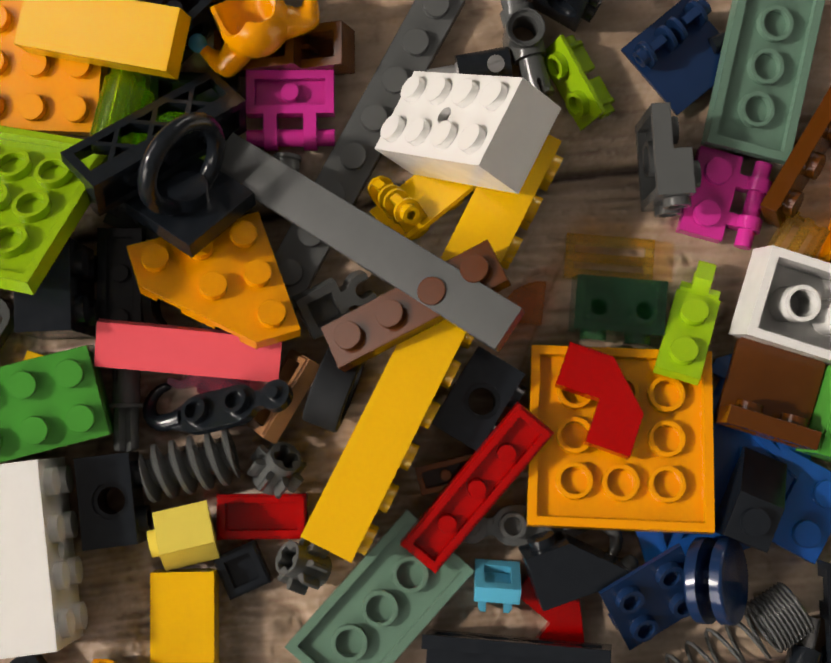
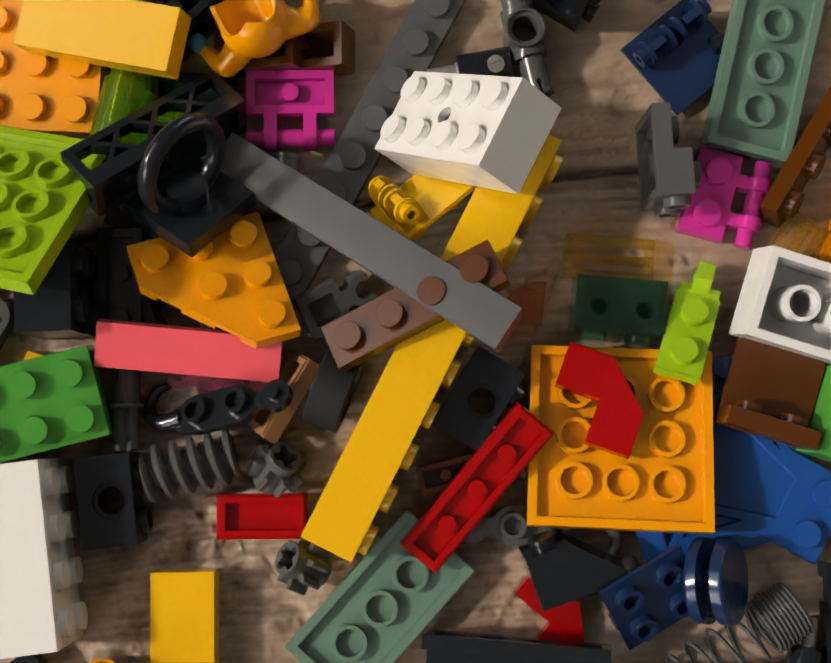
light yellow brick [147,500,220,571] -> none
black tile [213,539,273,600] -> none
medium azure tile [473,558,522,613] -> none
lime hinge [544,34,615,131] -> none
black slope [715,447,787,553] -> none

